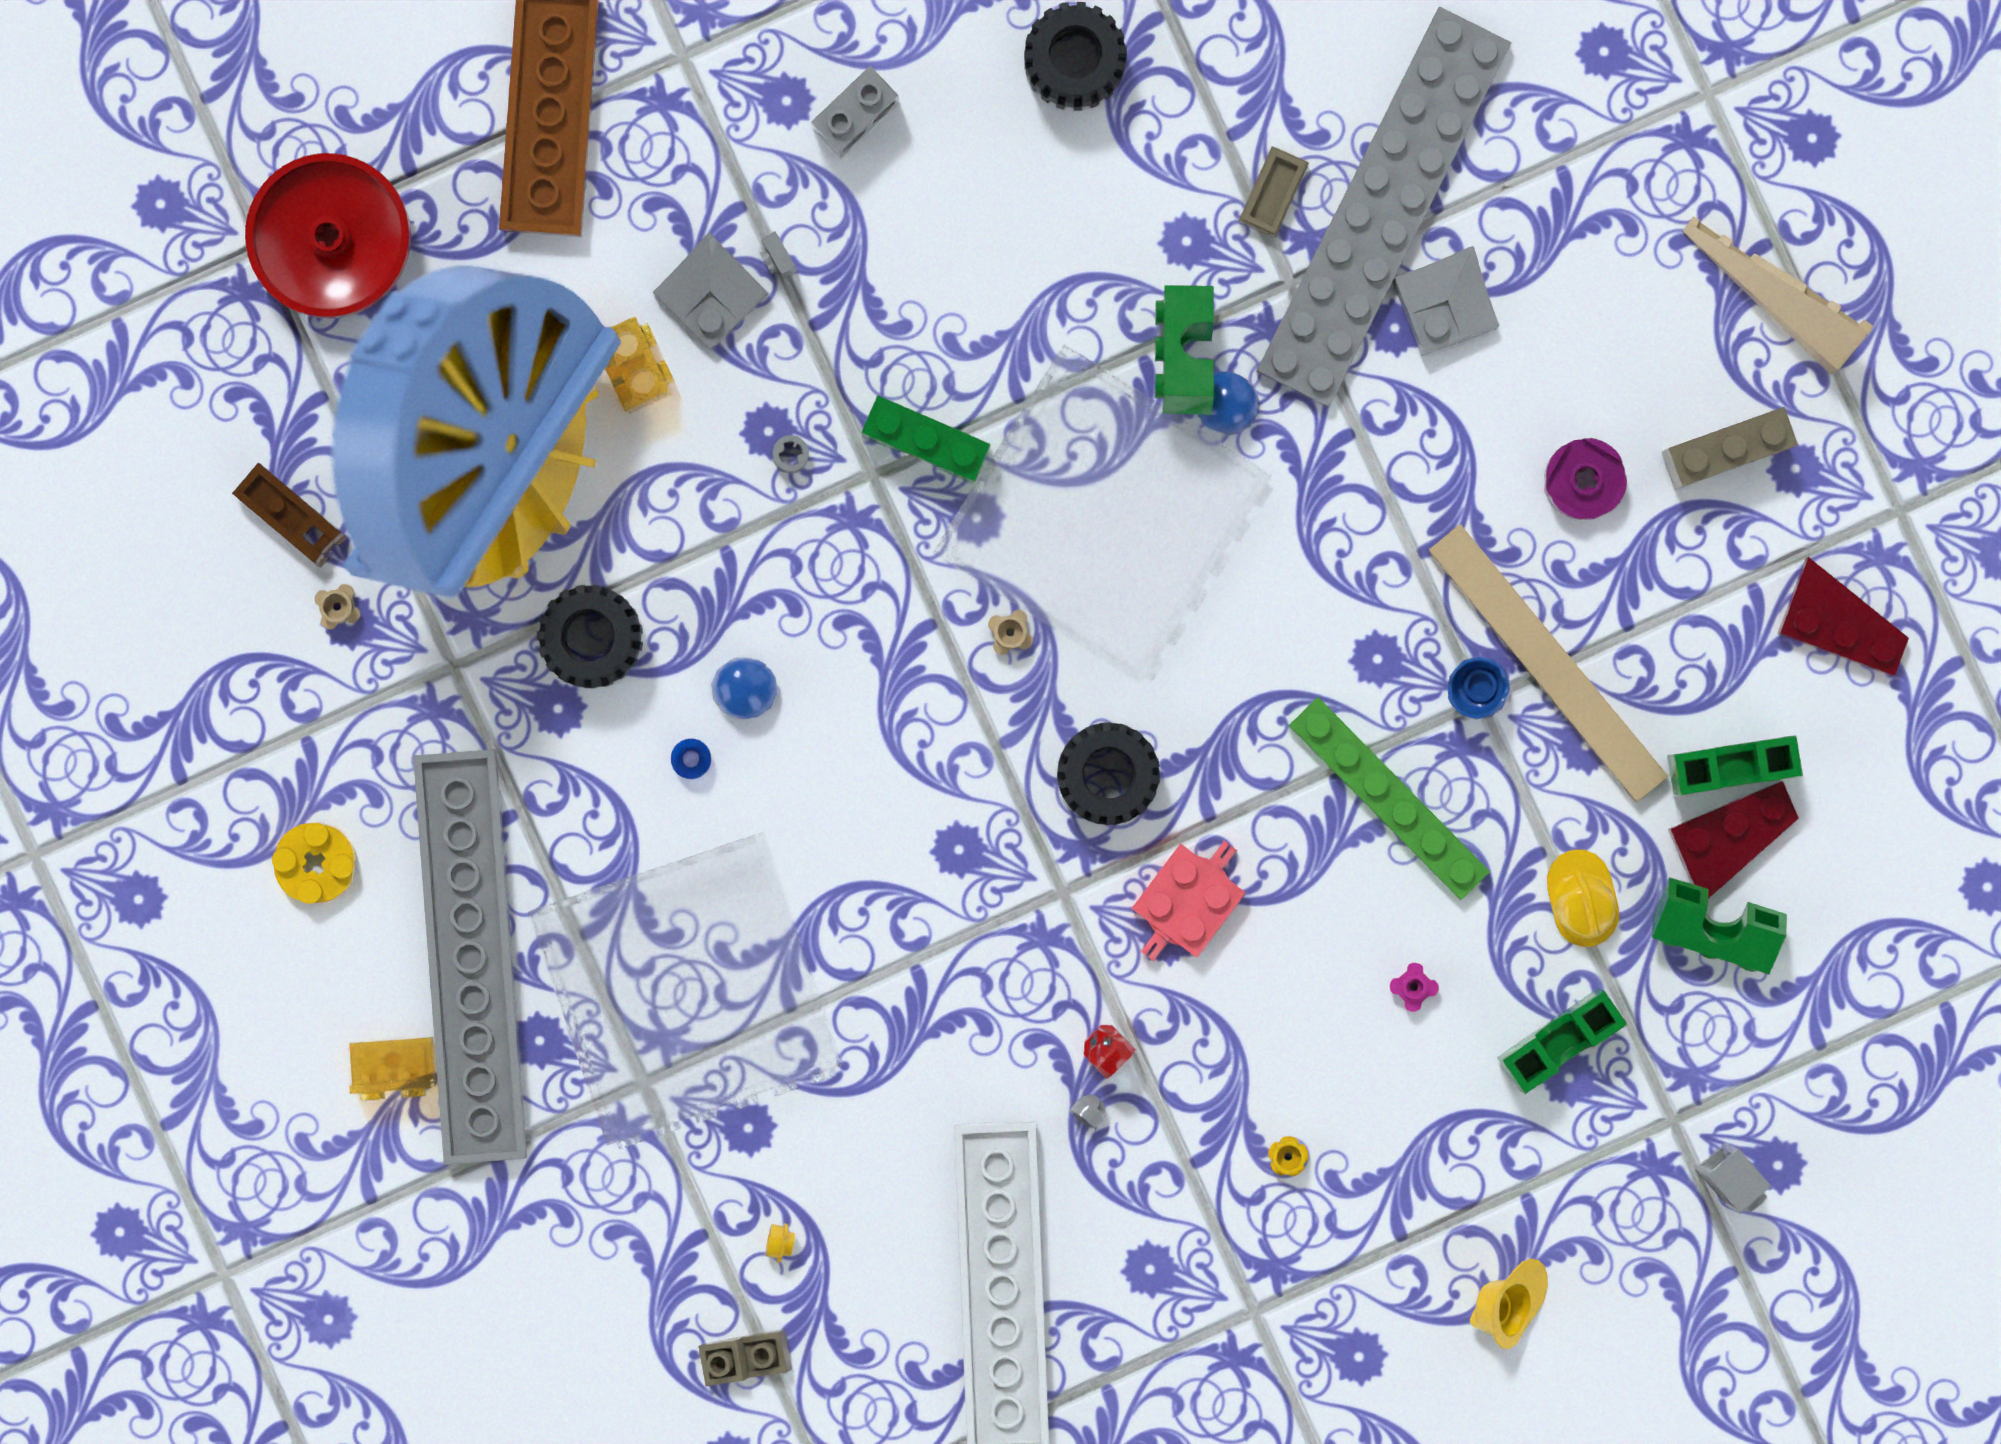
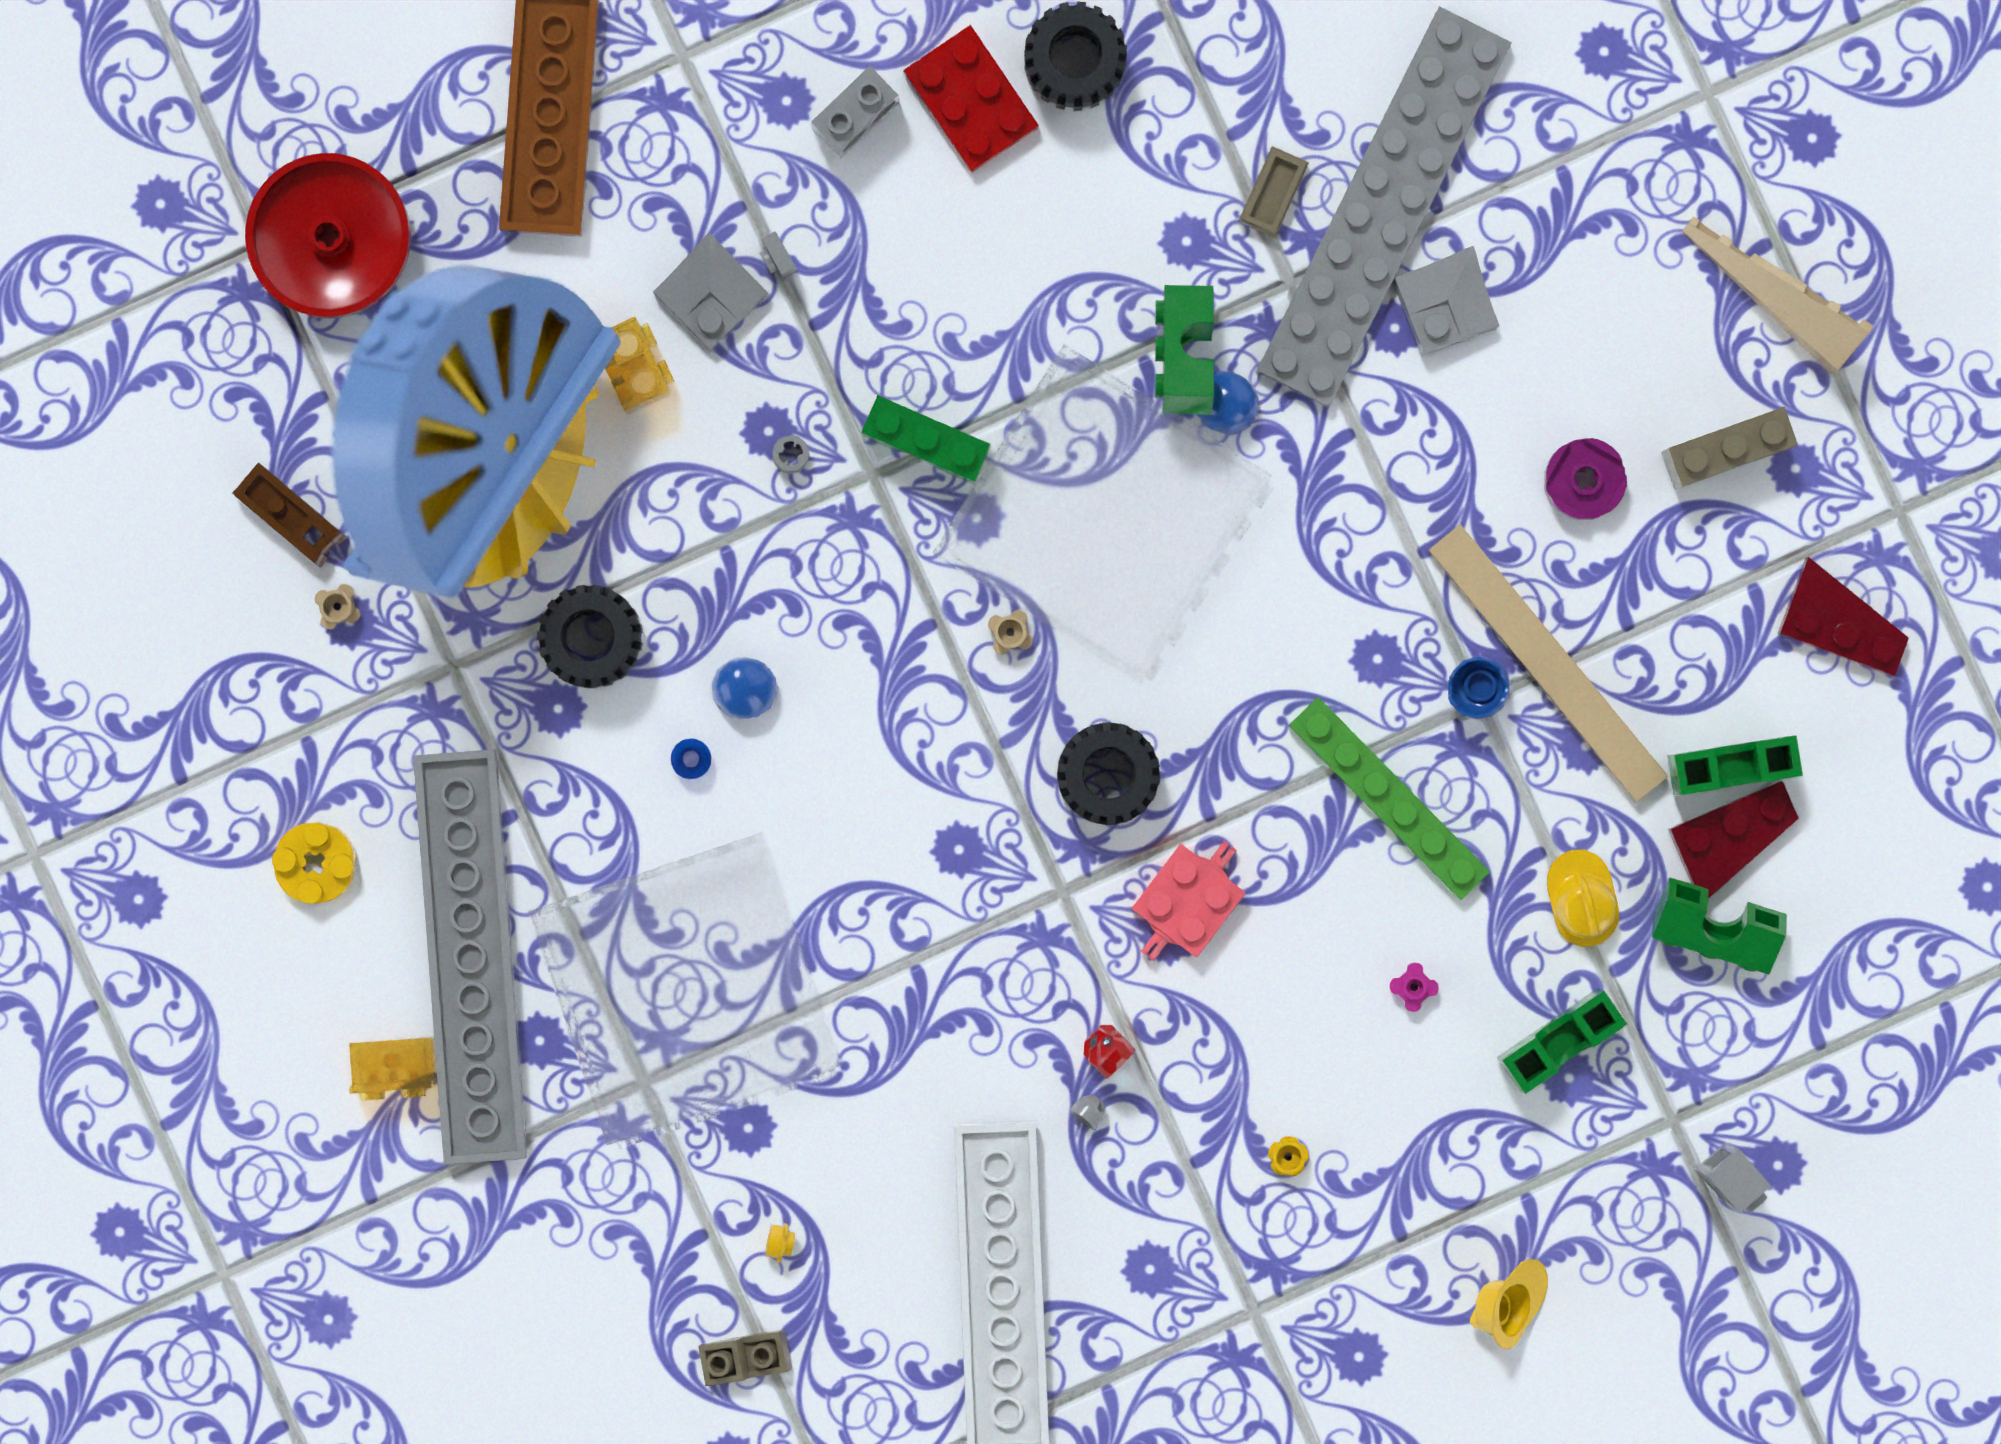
none -> red plate [903,24,1039,173]

